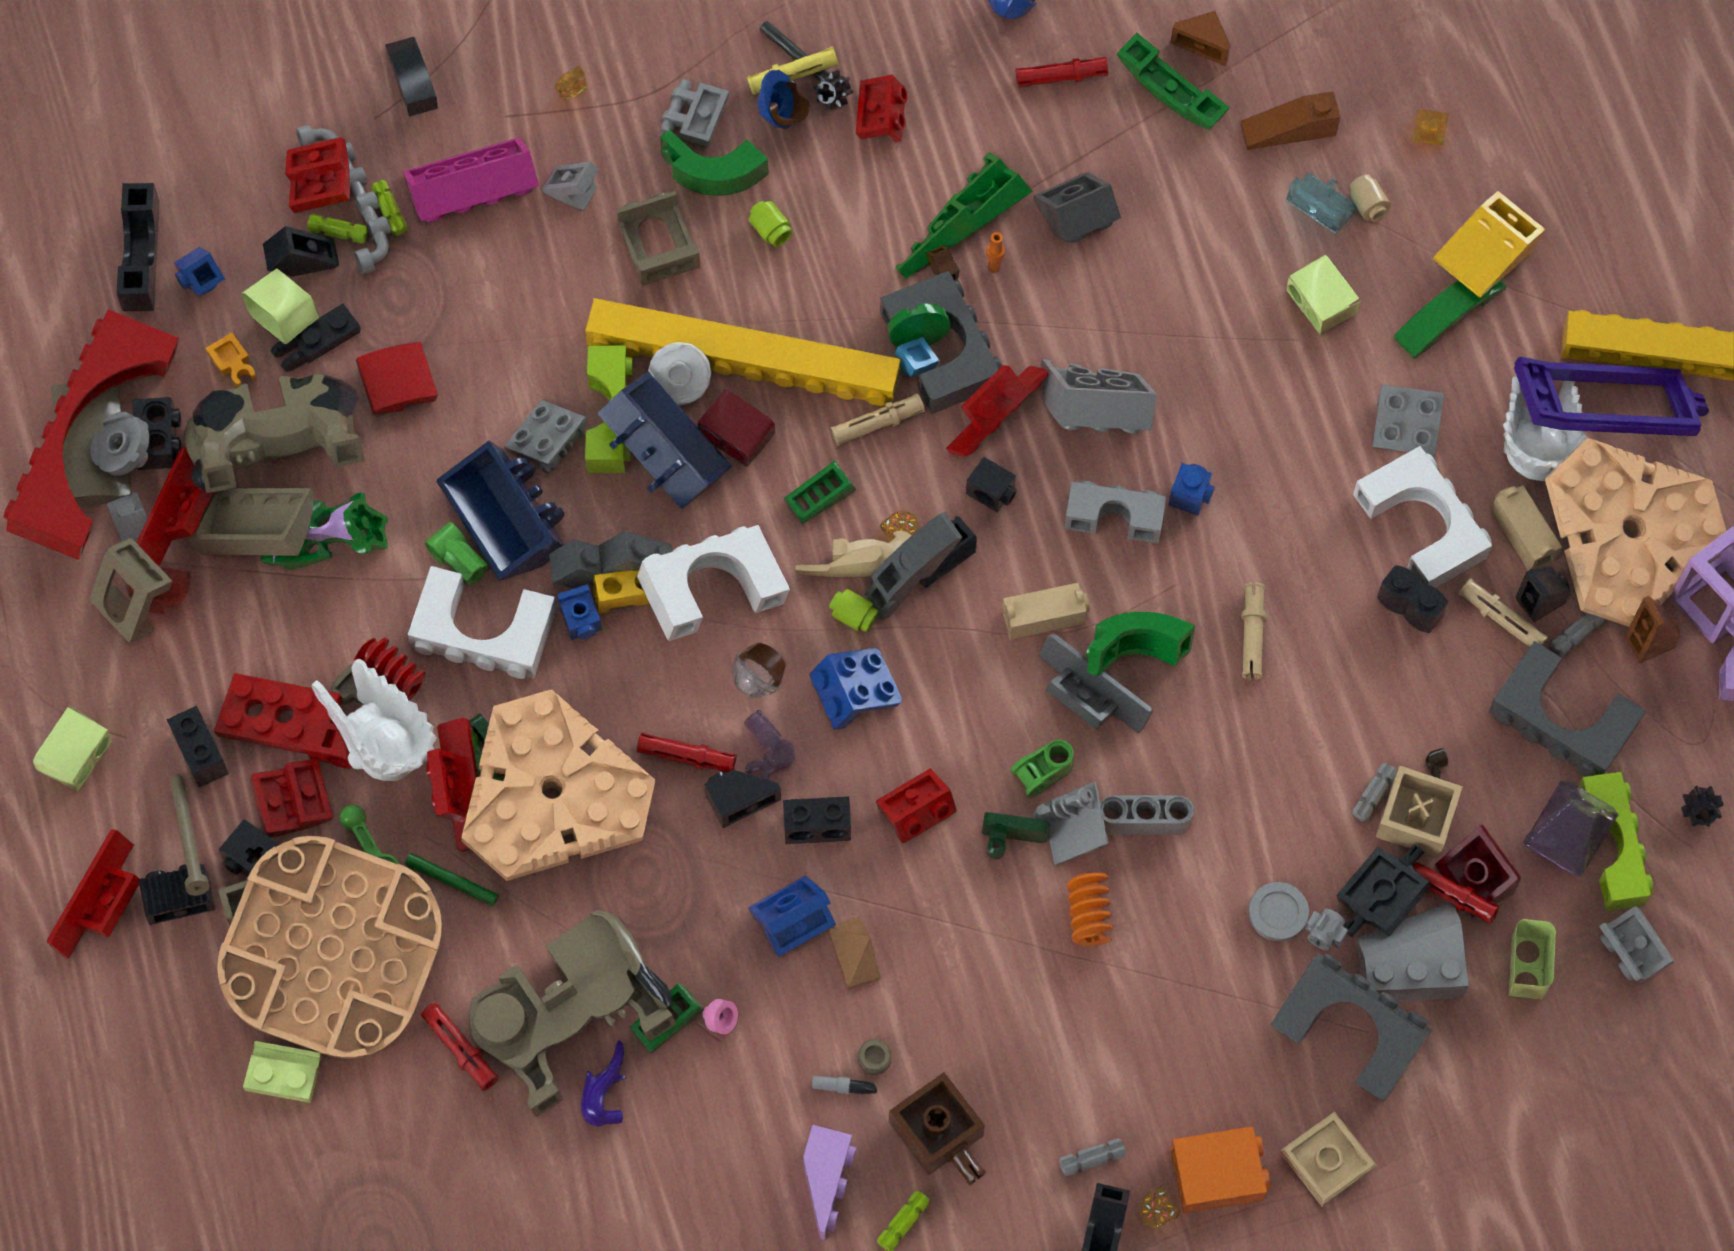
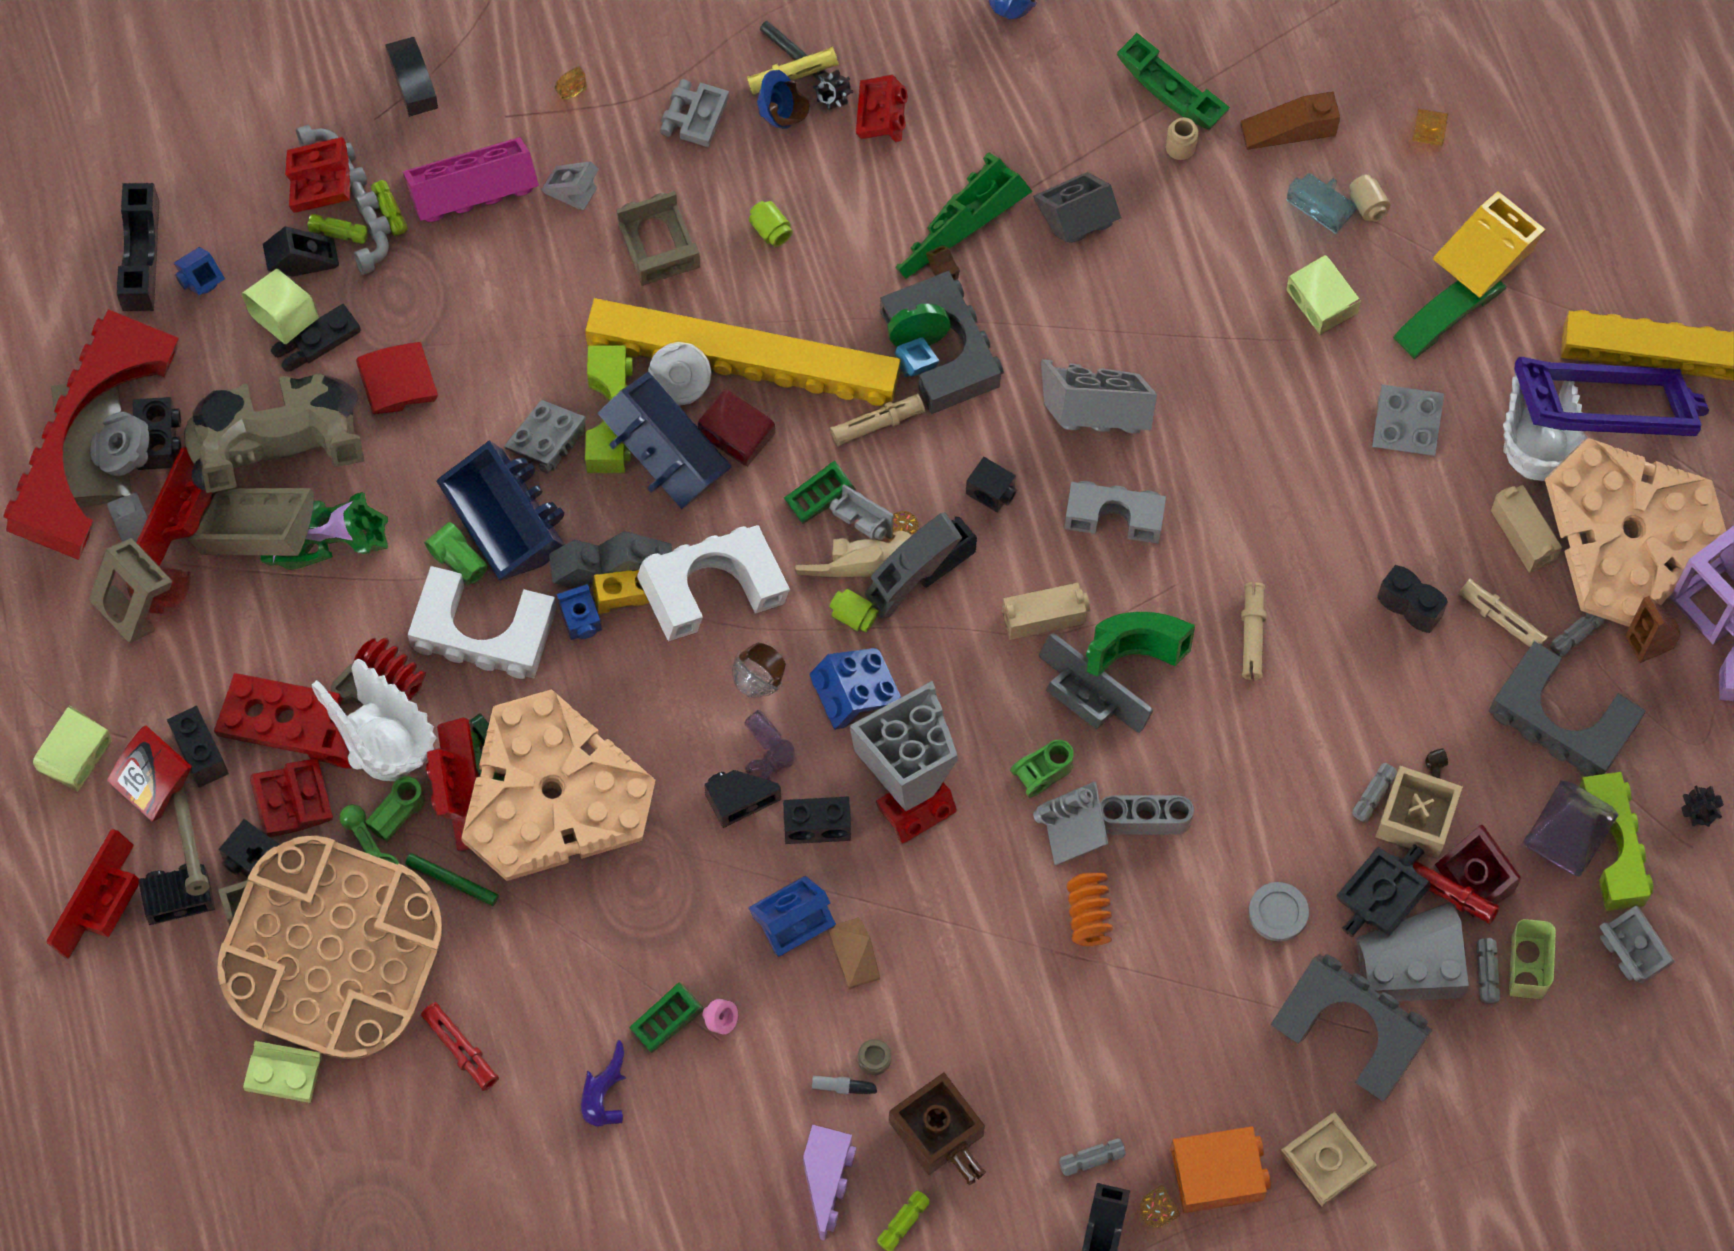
light orange plate [205,332,257,388] -> none
dark tan animal [469,910,676,1117] -> none
red pin [637,732,737,773] -> none
green arch [660,129,769,196] -> none
red bracket [946,365,1049,457] -> none
dark green piece [982,812,1050,859] -> none
orange bar [986,232,1005,273] -> none
red pin [1015,56,1109,88] -> none
blue brick [1169,463,1215,516] -> none
dark orange slope [1170,11,1231,66] -> none
light grey gear [1305,909,1348,951] -> none
white arch [1353,446,1492,588] -> none
black slope [1515,566,1571,623] -> none
none -> red slope [107,726,192,822]
none -> bright green piece [365,776,425,842]
none -> light grey hinge [829,484,894,540]
none -> light grey wedge [850,681,958,811]
none -> tan brick [1165,117,1198,160]
none -> light grey axle [1477,938,1500,1004]

